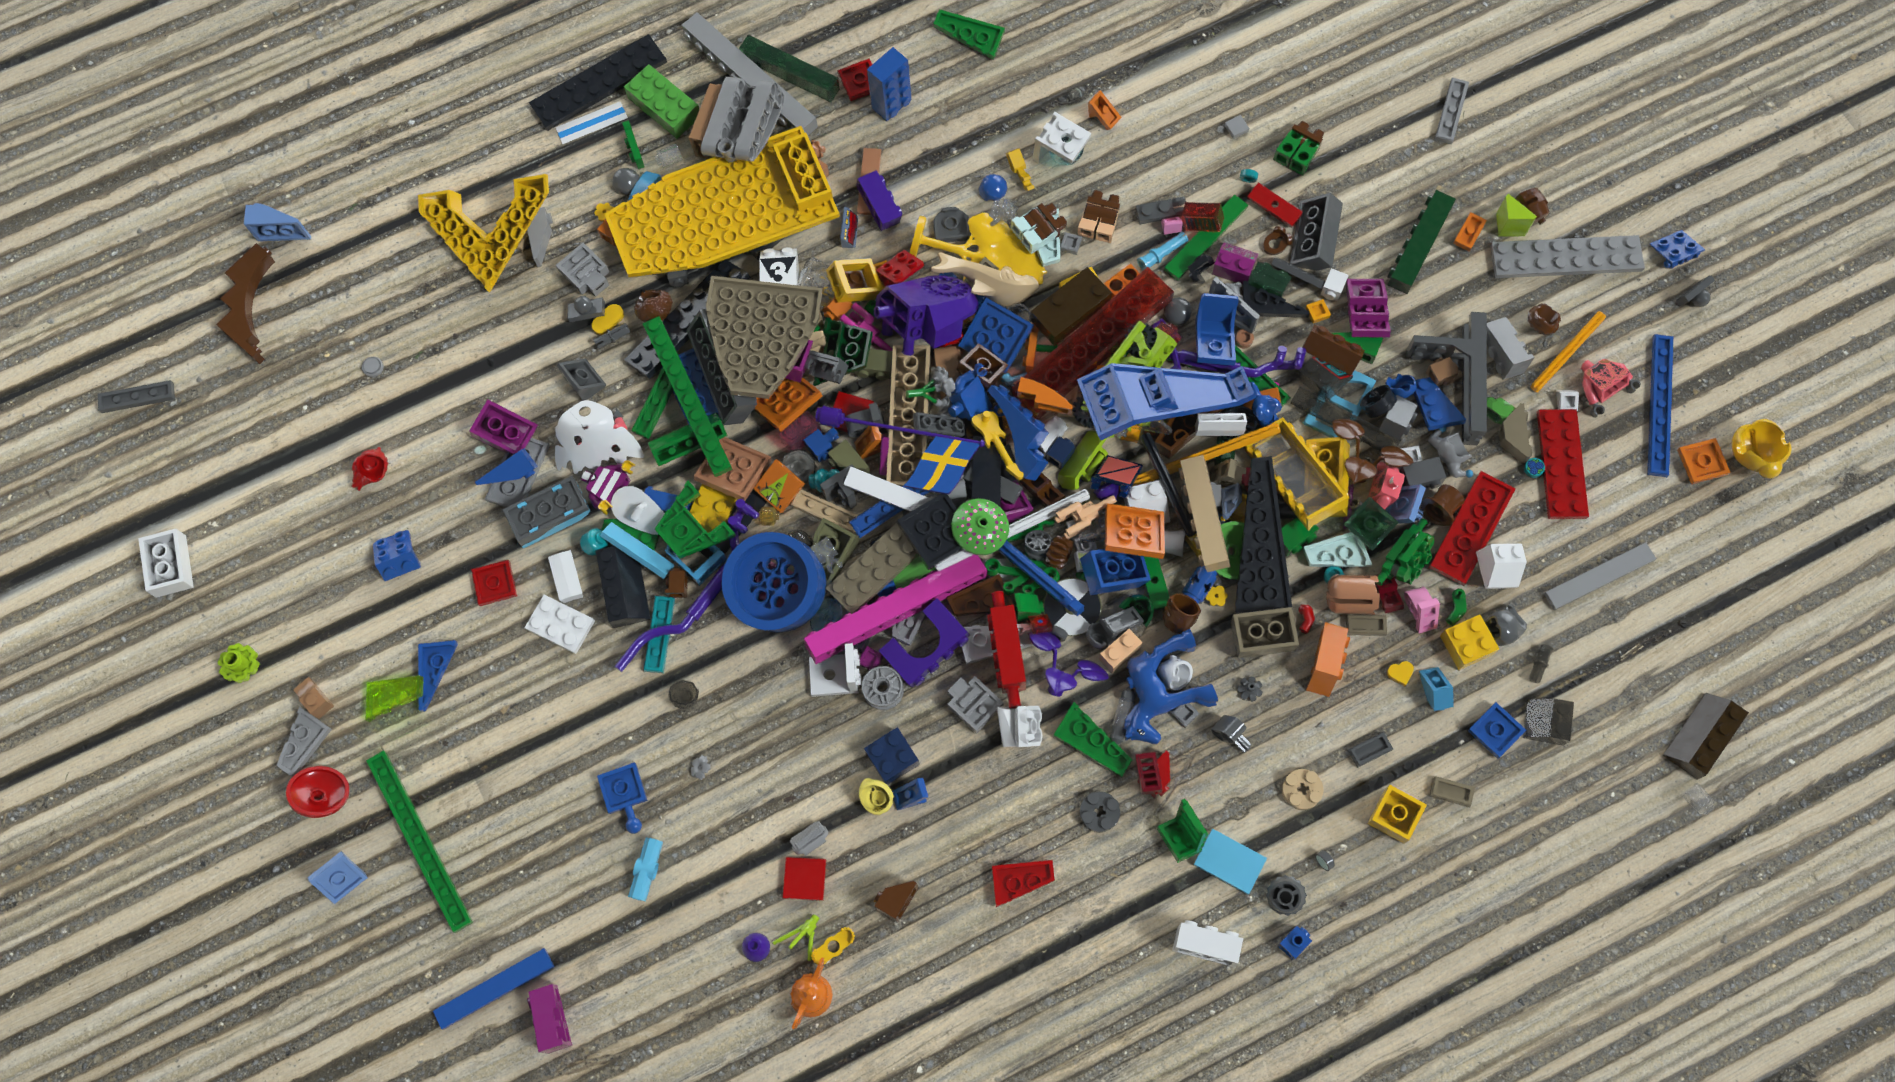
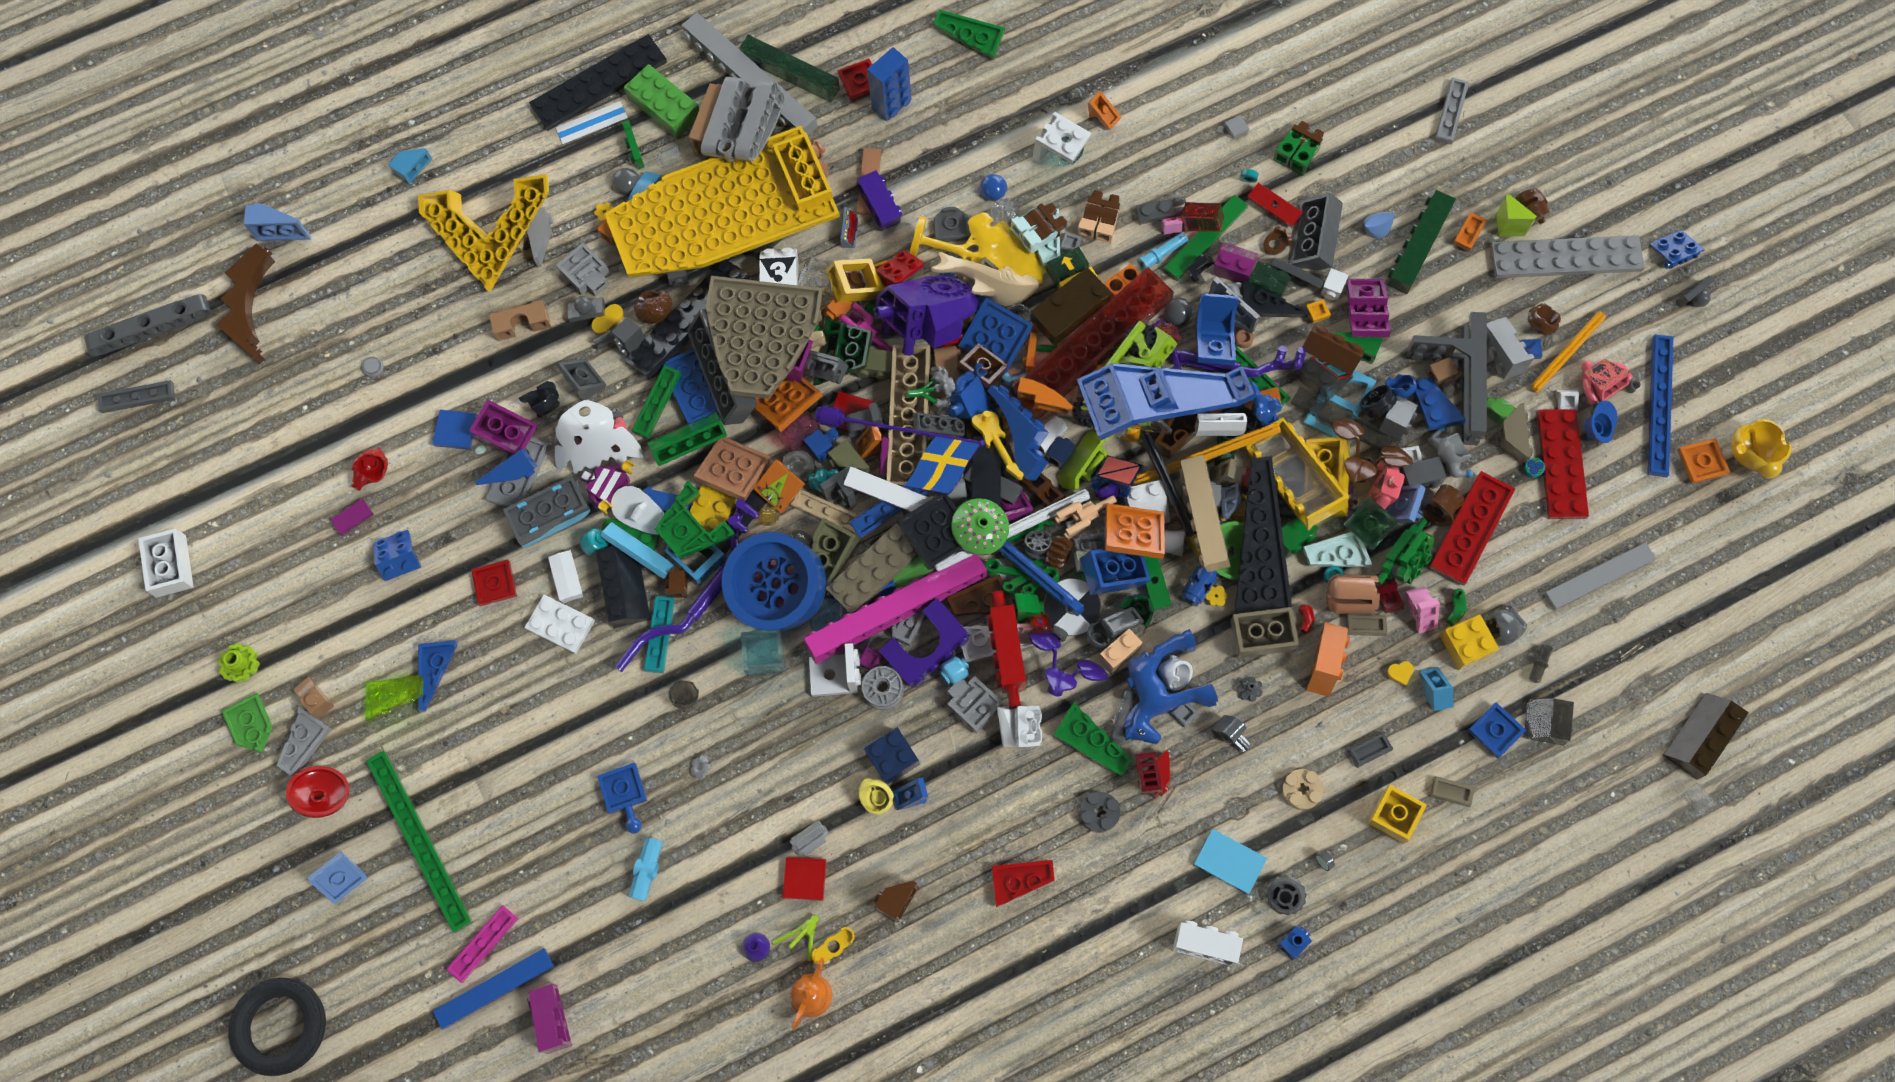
green plate [642,316,733,477] -> none
clear plate [811,537,843,574] -> none
yellow piece [1005,148,1034,191] -> none
green plate [1157,799,1209,863] -> none
reddish brown helmet [1162,593,1201,634] -> none
white slope [1476,544,1527,589] -> none
none -> dark grey beam [84,294,211,356]
none -> bright green tile [221,693,273,753]
none -> black tyre [228,978,326,1076]
none -> magenta tile [330,498,374,536]
none -> dark azure slope [388,148,432,184]
none -> blue tile [432,410,478,450]
none -> dark pink tile [446,905,519,983]
none -> medium nougat arch [489,300,551,341]
none -> black helmet [518,381,560,418]
none -> dark grey brick [612,317,645,356]
none -> clear light blue brick [741,630,786,676]
none -> medium azure head [939,656,969,685]
none -> clear green brick [1046,246,1089,288]
none -> medium blue piece [1363,212,1394,239]
none -> blue tile [1520,339,1543,359]
none -> blue piece [1584,401,1618,443]

